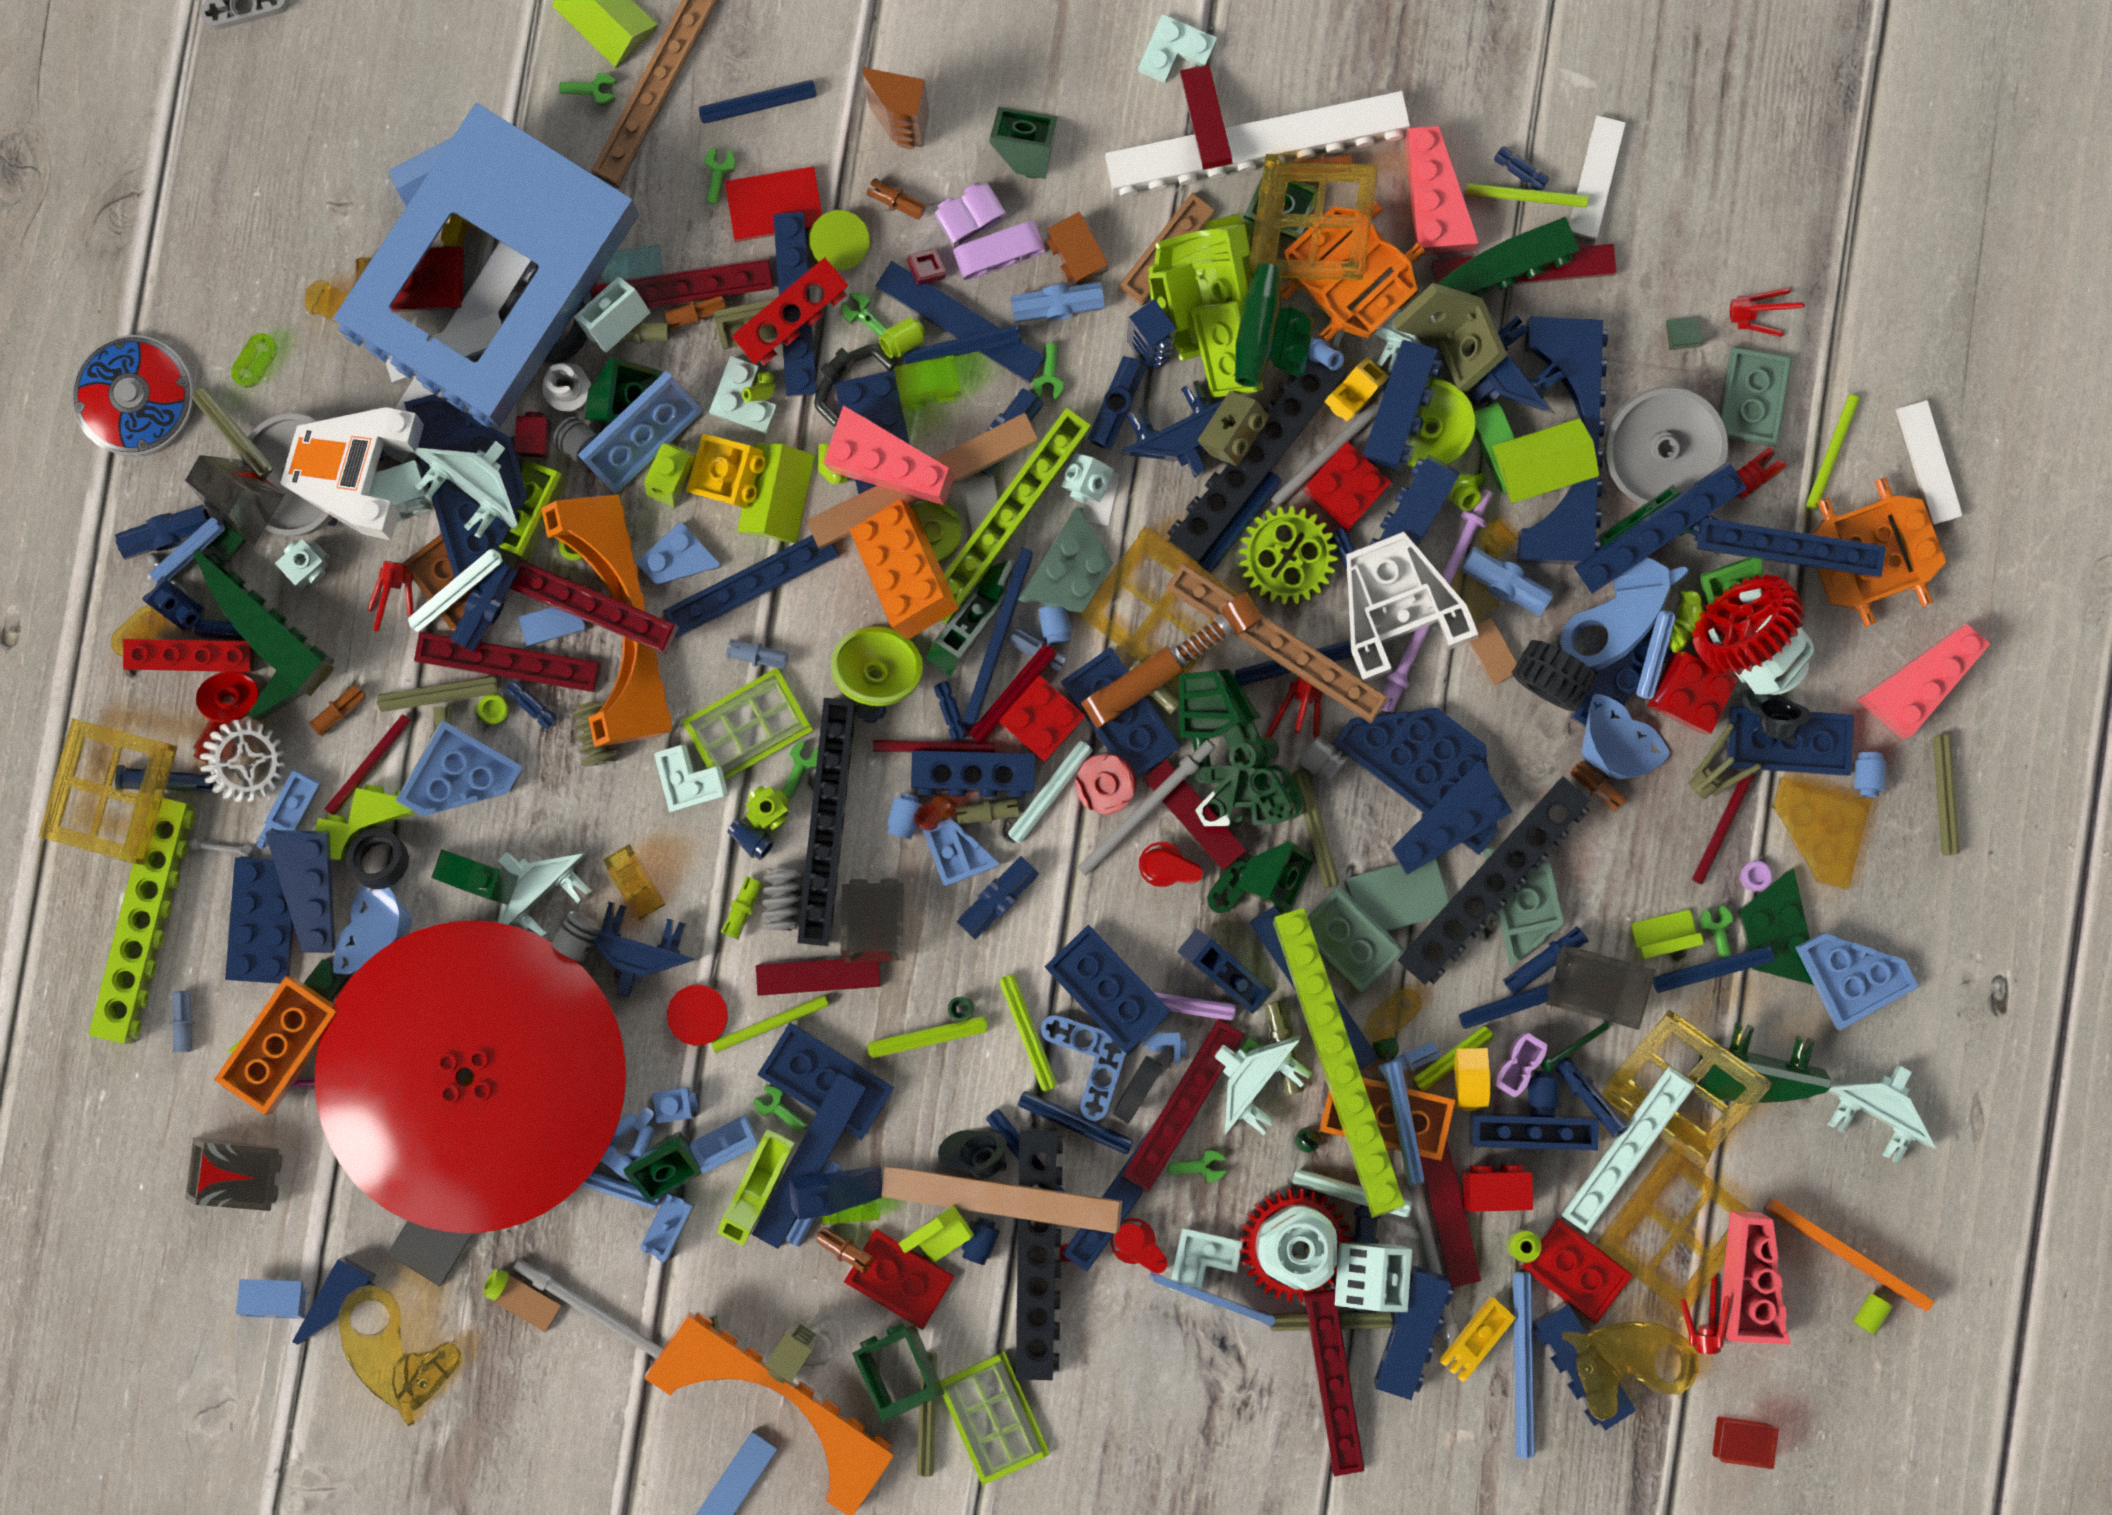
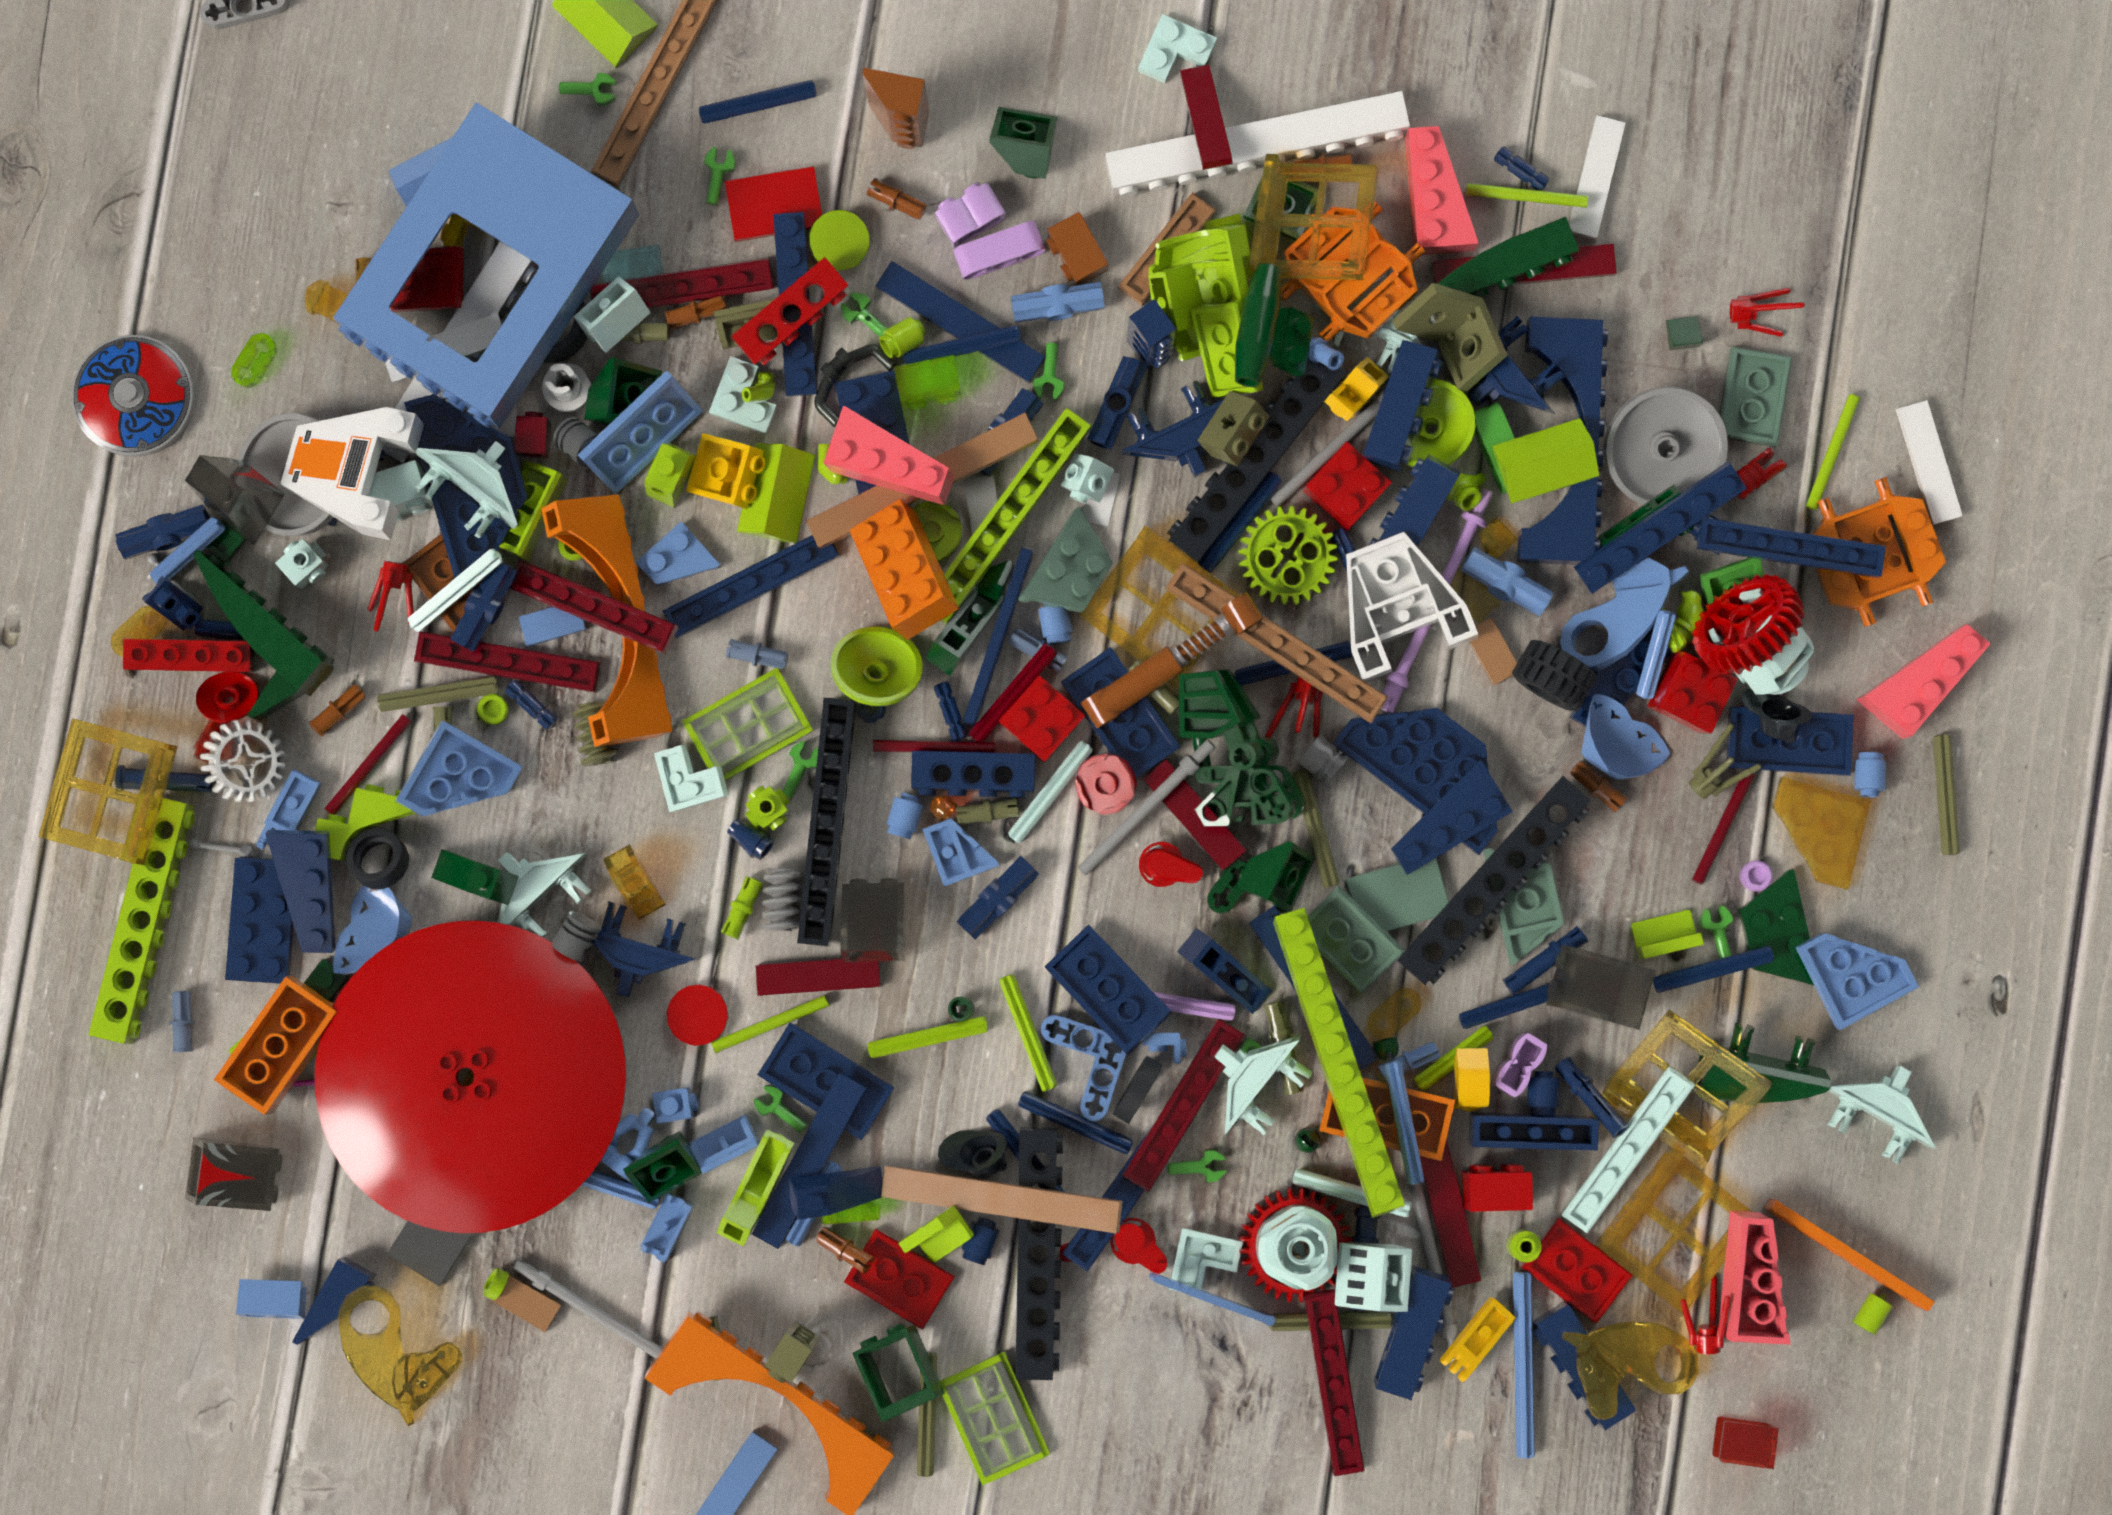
olive axle [192,387,273,479] -> none
dark red tile [906,248,947,286] -> none
clear red hinge [914,804,942,831] -> none
dark green piece [1540,1022,1609,1072] -> none

